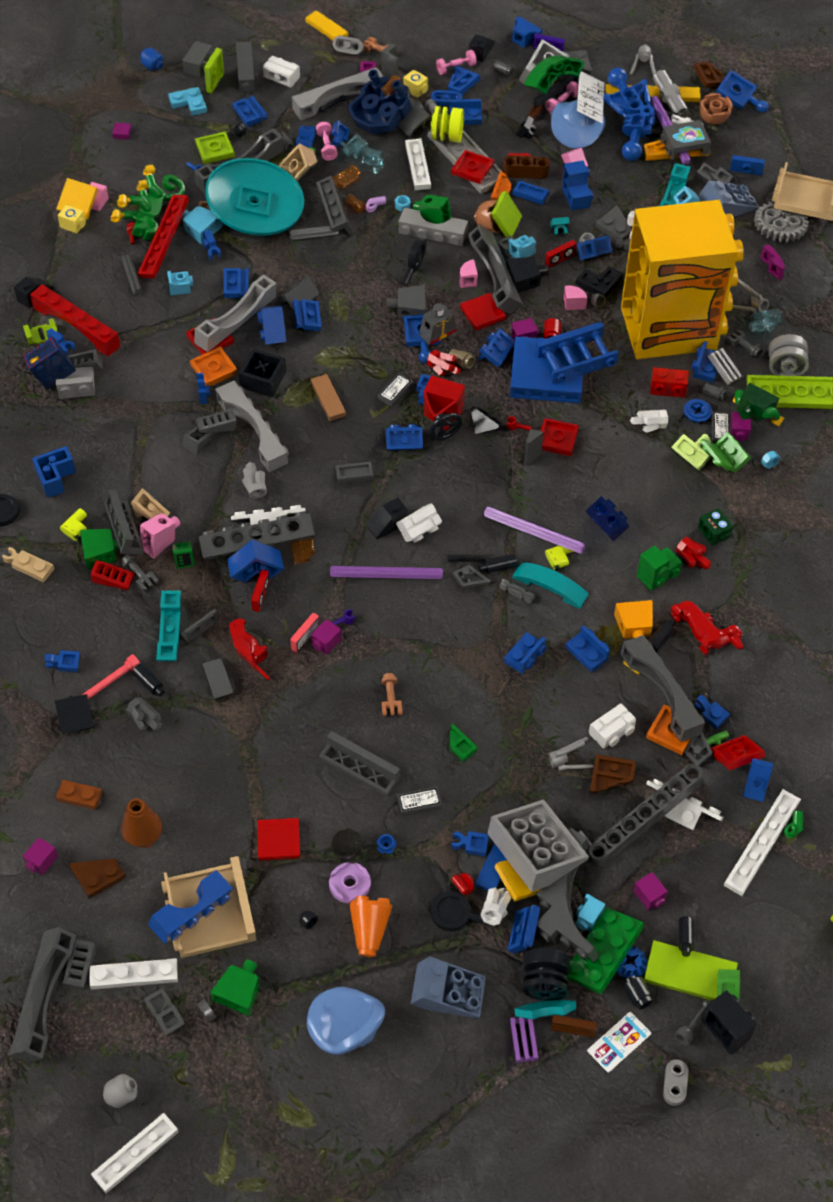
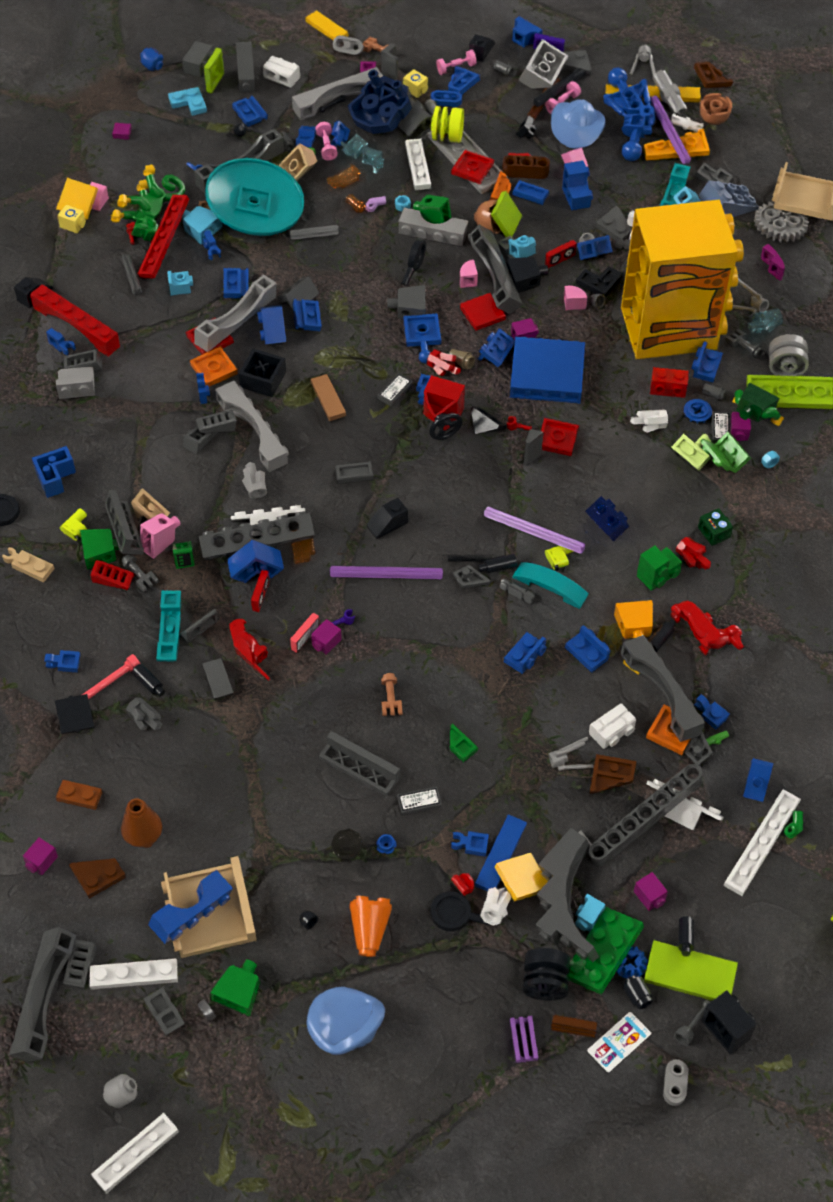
lime piece [23,318,58,345] -> none
dark blue brick [23,337,76,390] -> none
lime tile [195,132,235,164] -> none
red tile [257,818,300,861] -> none
dark grey fence [316,176,353,236] -> none
lavender tile [329,862,371,904] -> none
clear orange pin [381,75,401,96] -> none
blue bracket [386,424,423,451] -> none
white brick [396,503,442,543] -> none
sand blue slope [411,956,486,1018] -> none
dark grey torso [419,303,456,346] -> none
blue bracket [450,99,482,125] -> none
light grey slope [487,799,589,892] -> none
blue plate [508,904,540,954] -> none
teal tile [515,1000,576,1019] -> none
green brick [524,55,585,94] -> none
blue fence [535,322,619,384] -> none
red brick [543,318,561,339] -> none
teal tile [550,217,569,236] -> none
white sticker [577,71,604,124] -> none
dark grey panel [660,120,711,160] -> none
light grey tile [708,348,742,385] -> none
red tile [711,735,765,771] -> none
blue plate [715,70,769,112] -> none
bright green panel [717,969,740,1001] -> none
blue plate [730,155,765,176] -> none

